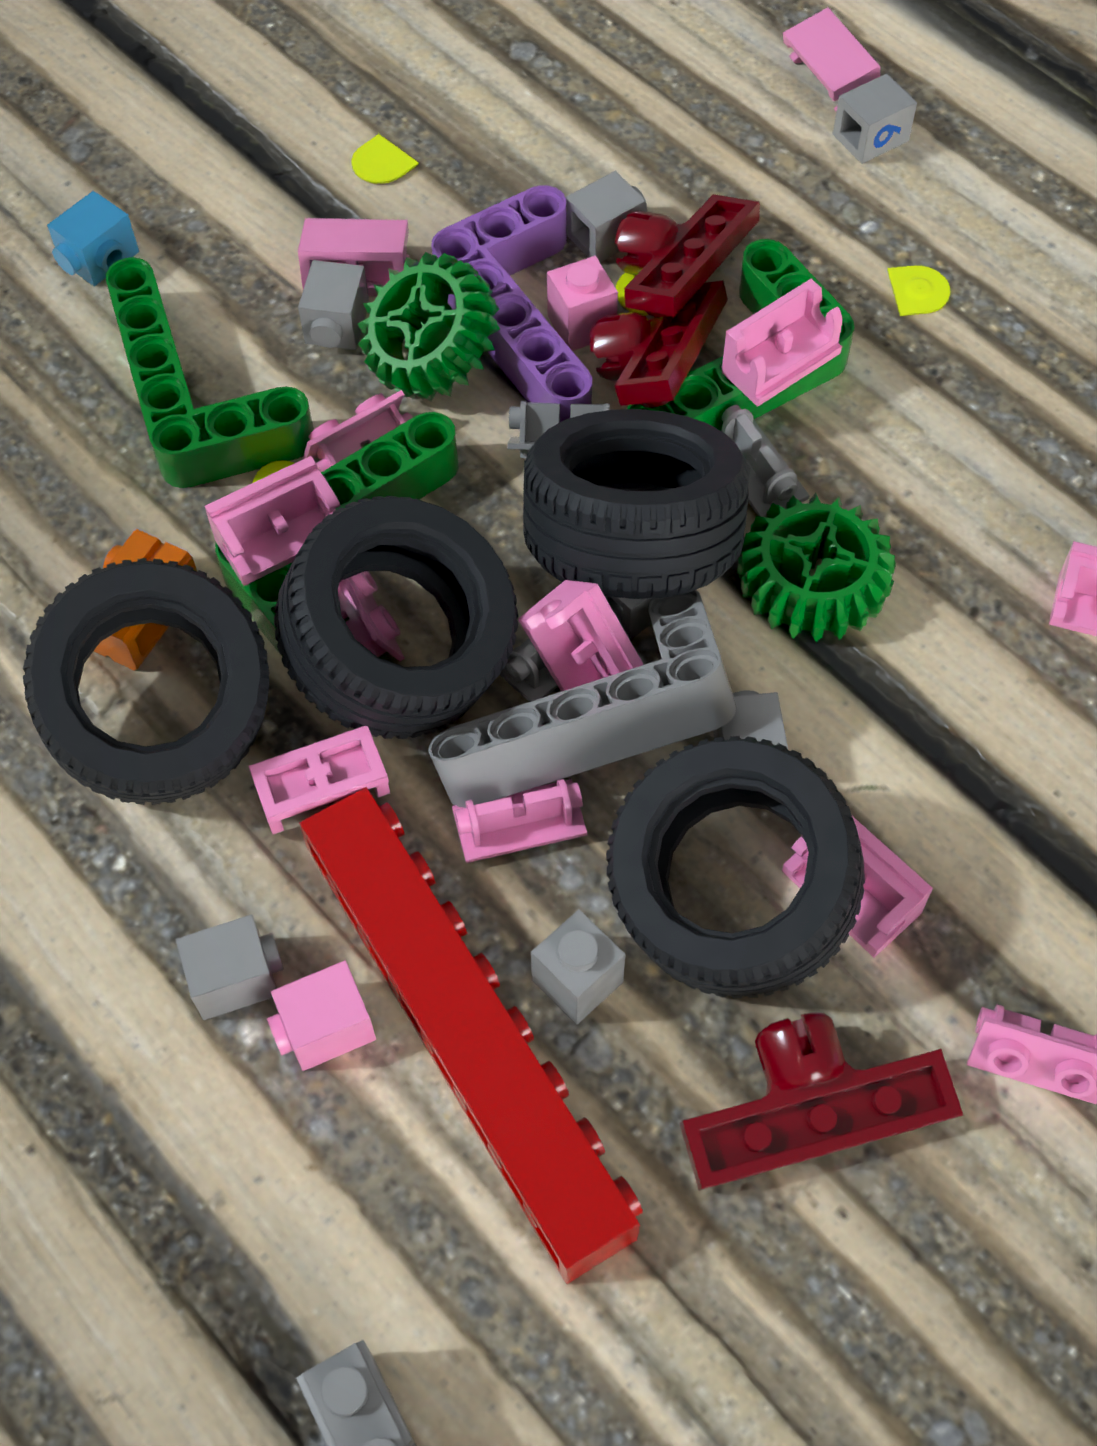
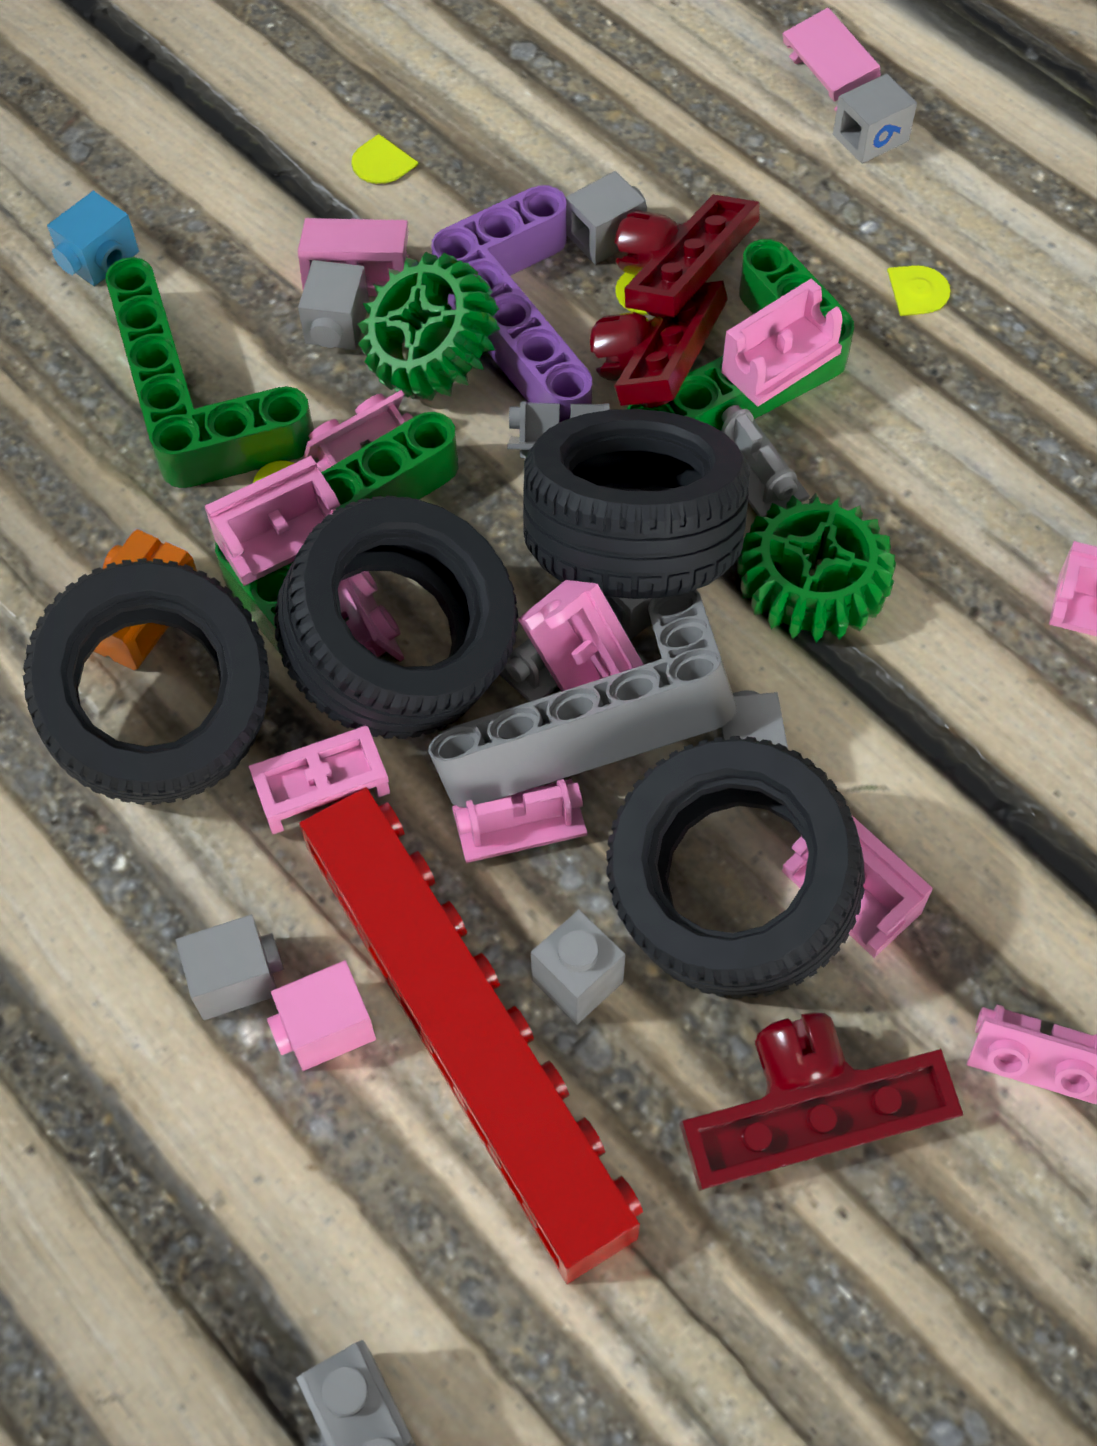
bright pink brick [547,255,618,351] -> none

